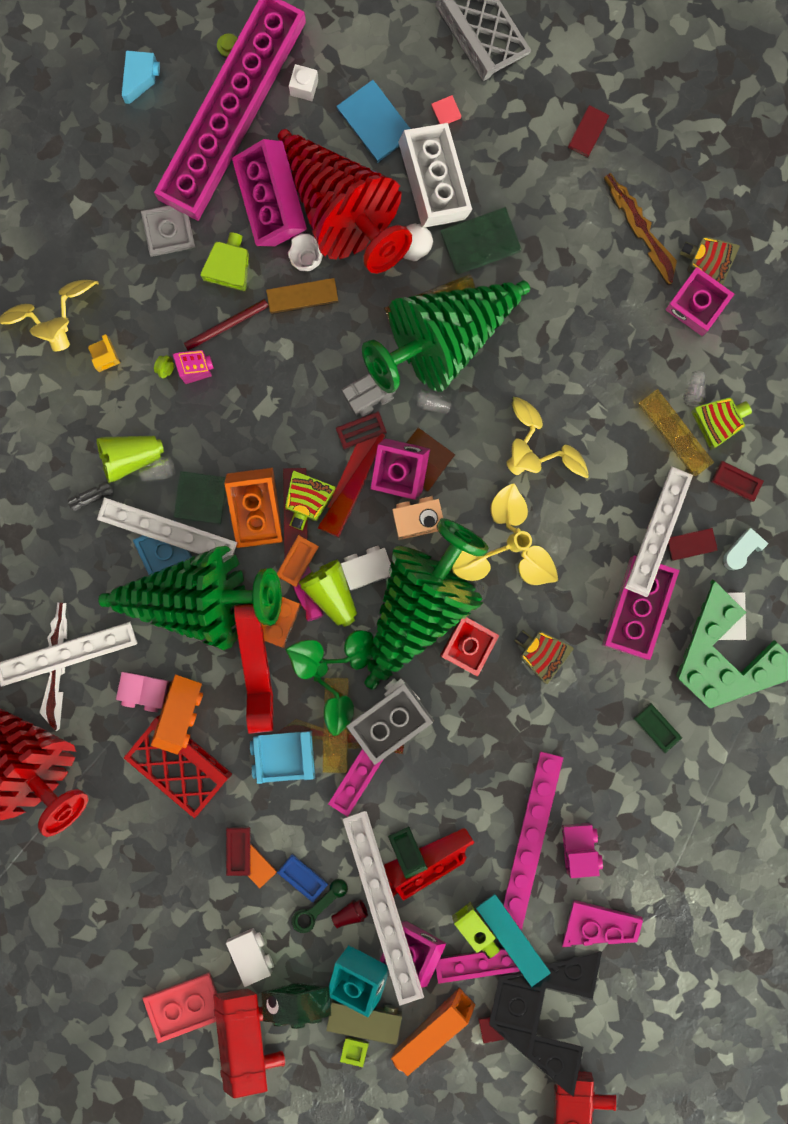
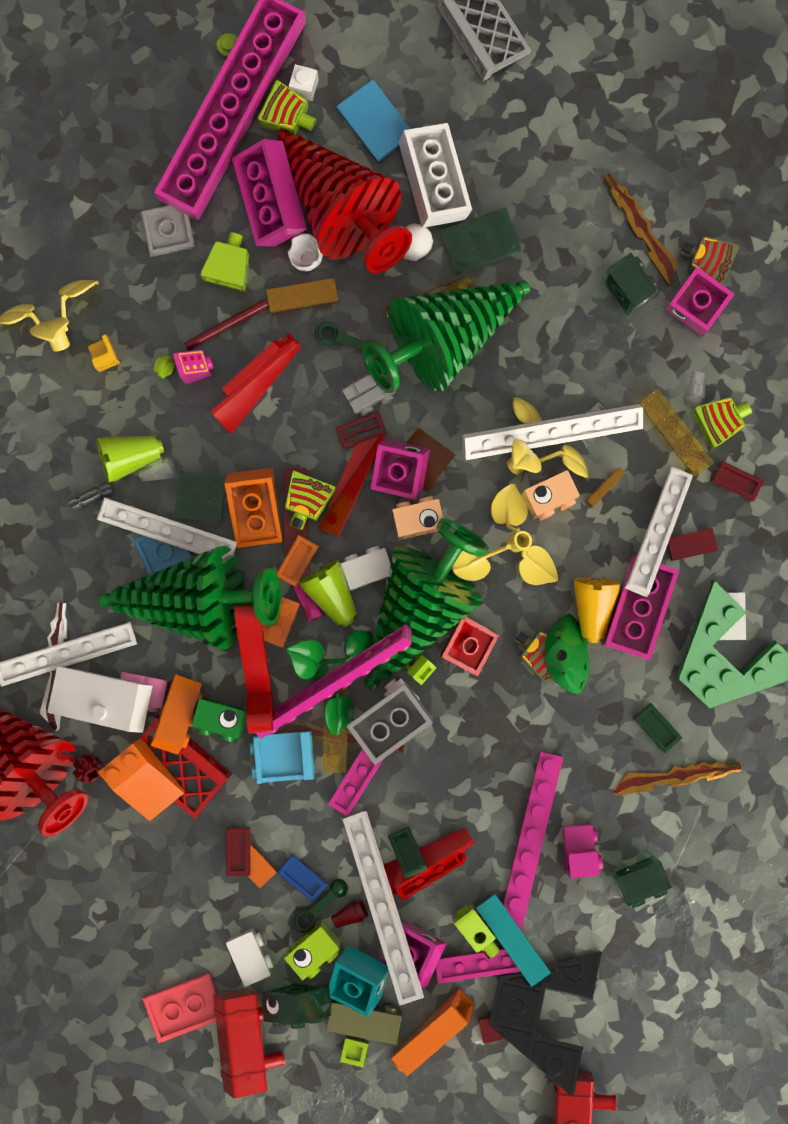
medium azure slope [122,51,160,104] -> none
clear cone [416,388,452,414] -> none
coral tile [431,95,461,124] -> none
dark pink wing [562,900,643,947] -> none
dark red tile [568,105,610,158] -> none
light aqua leg [723,528,769,570] -> none
none -> white brick [47,666,153,733]
none -> dark red gear [72,753,103,784]
none -> orange slope [98,738,185,821]
none -> green brick [191,698,246,742]
none -> red wedge [210,333,301,433]
none -> dark pink plate [256,624,412,739]
none -> lime torso [258,80,316,135]
none -> lime brick [284,919,341,981]
none -> dark green piece [315,321,368,351]
none -> lime tile [405,655,437,685]
none -> white plate [462,404,643,460]
none -> light nougat brick [521,470,580,521]
none -> green piece [545,614,590,694]
none -> yellow cone [573,577,620,643]
none -> pearl gold tile [585,468,626,508]
none -> clear green brick [602,253,658,316]
none -> clear green brick [610,855,672,908]
none -> pearl gold sword [614,761,741,796]

